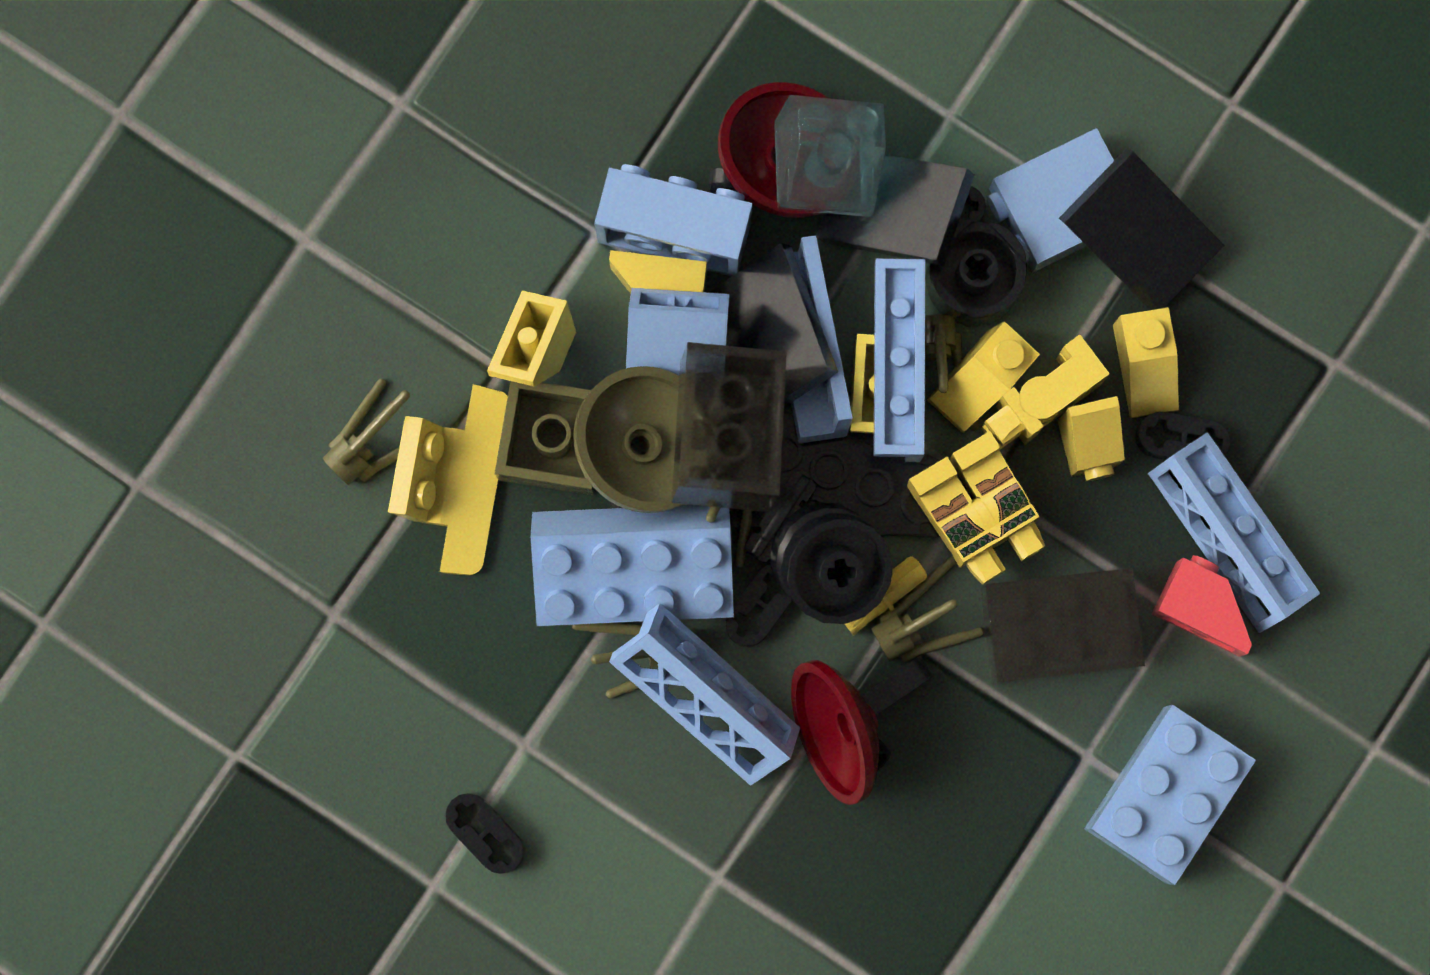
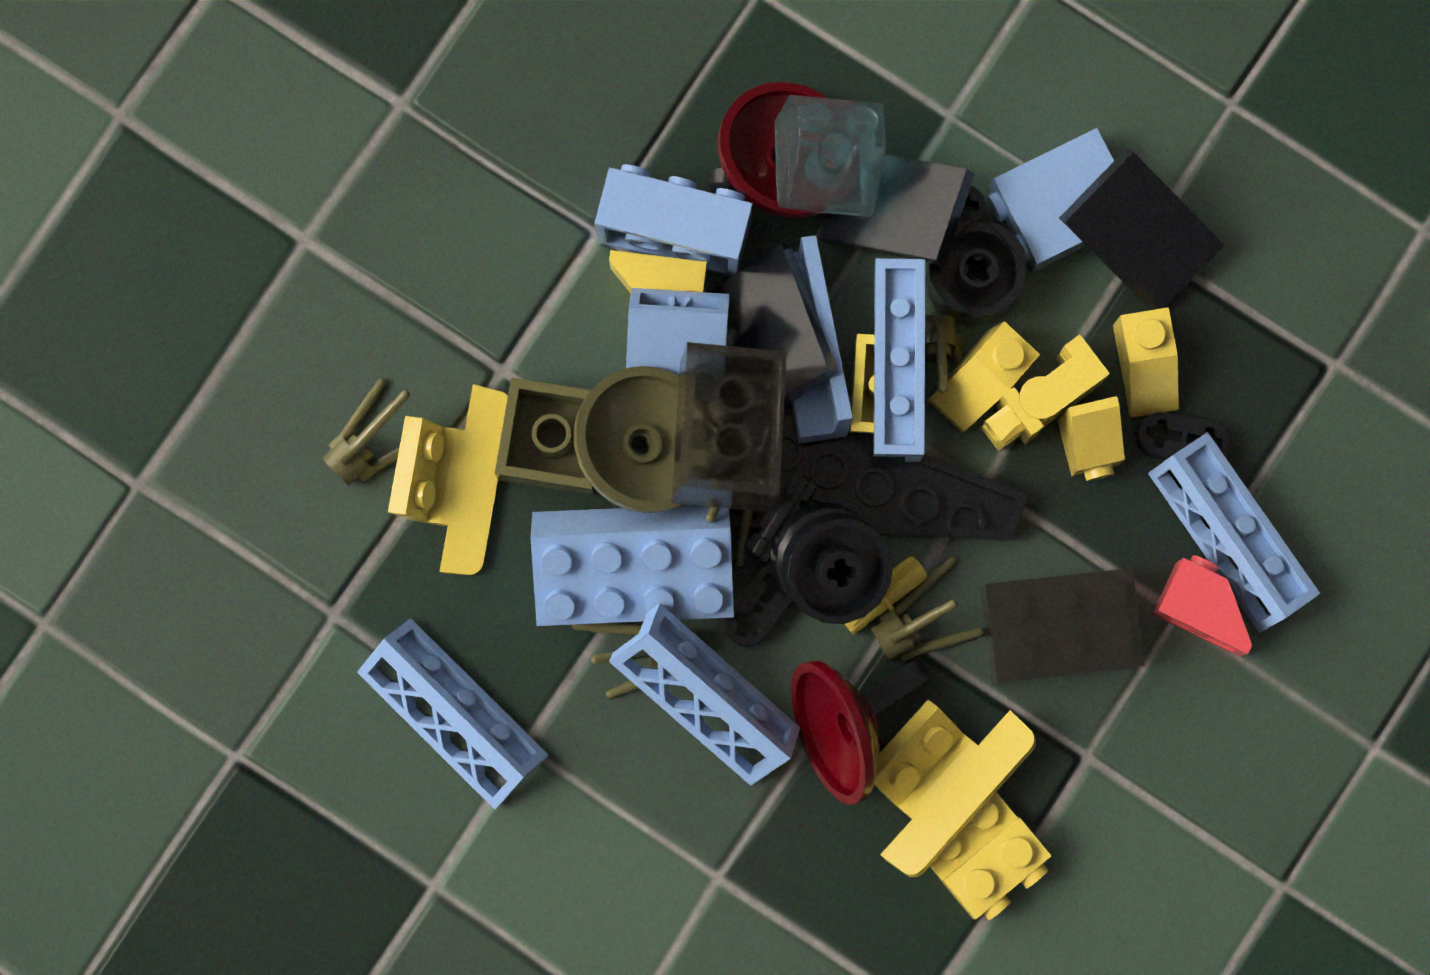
black beam [445,793,525,874] -> none
light yellow slope [487,291,576,387] -> none
light yellow hips [907,431,1045,585] -> none
light blue brick [1084,705,1256,885] -> none
none -> light blue fence [357,618,548,809]
none -> light yellow plate [874,700,1036,877]
none -> light yellow plate [930,792,1051,921]

